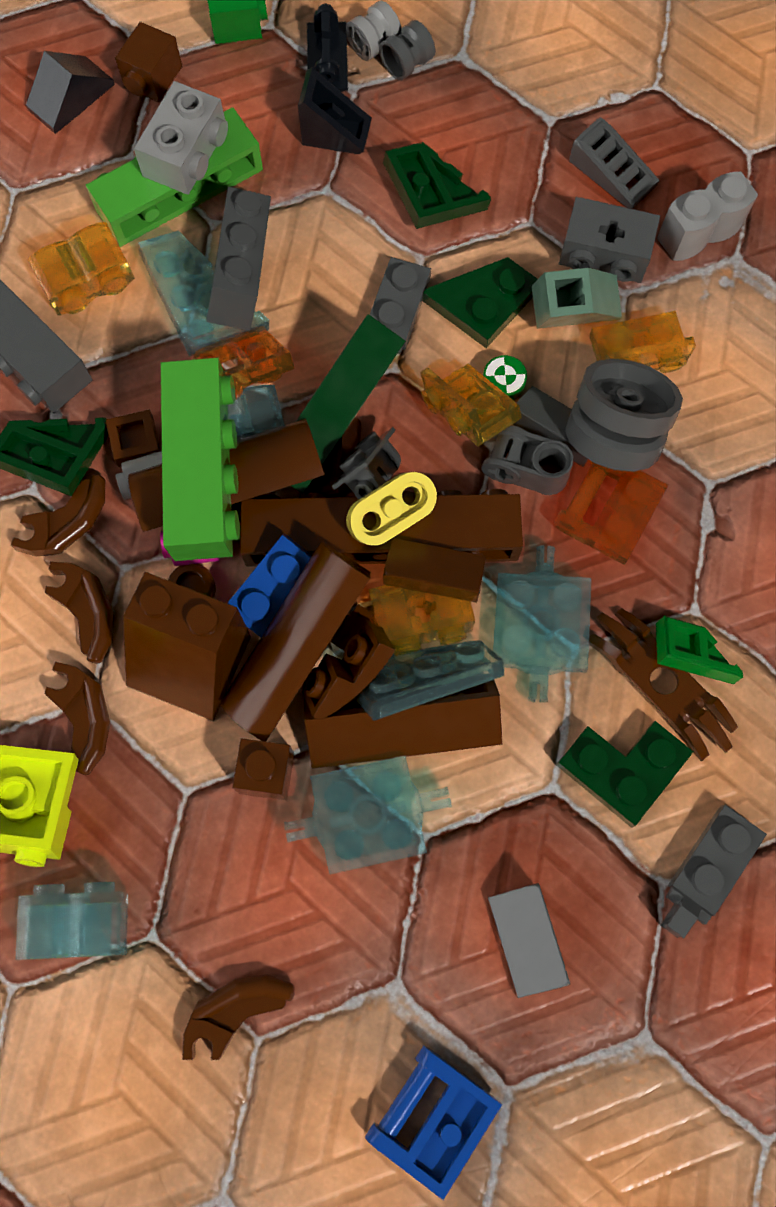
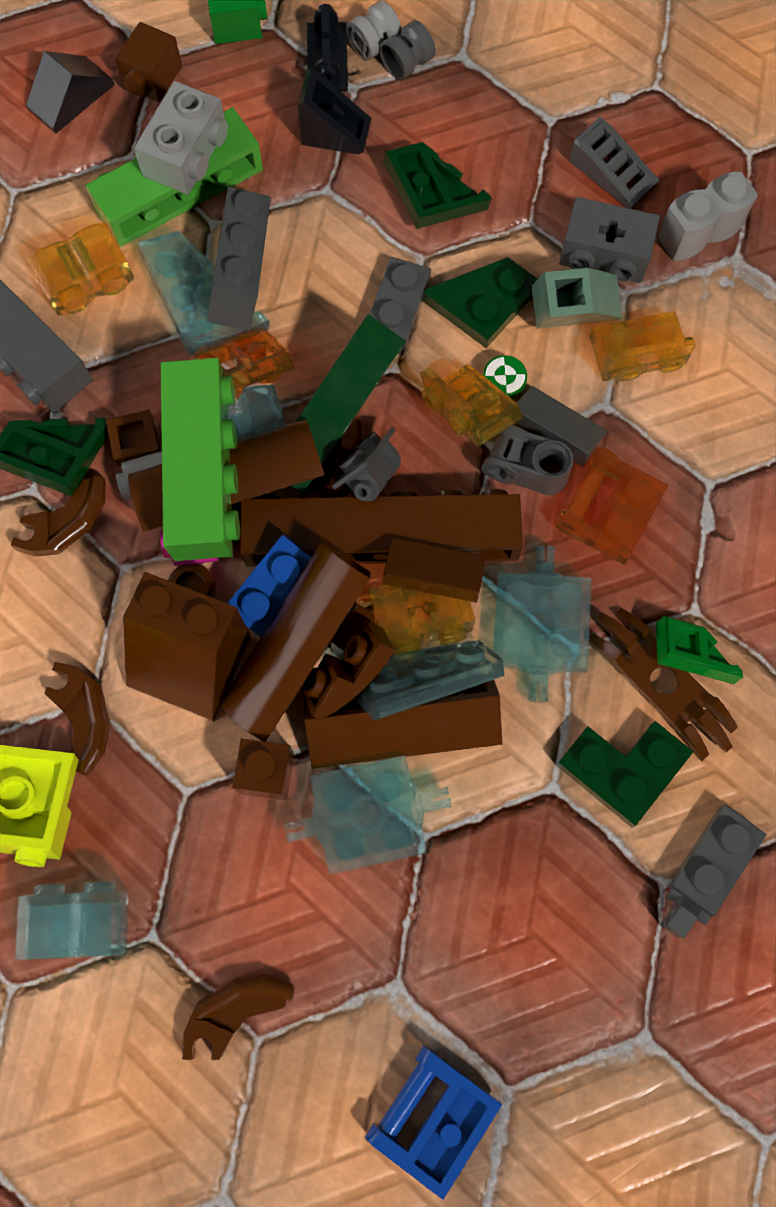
reddish brown piece [45,561,114,664] -> none
light yellow plate [346,472,437,545] -> none
slope [488,883,570,998] -> none
dark grey wheel [565,358,683,472] -> none

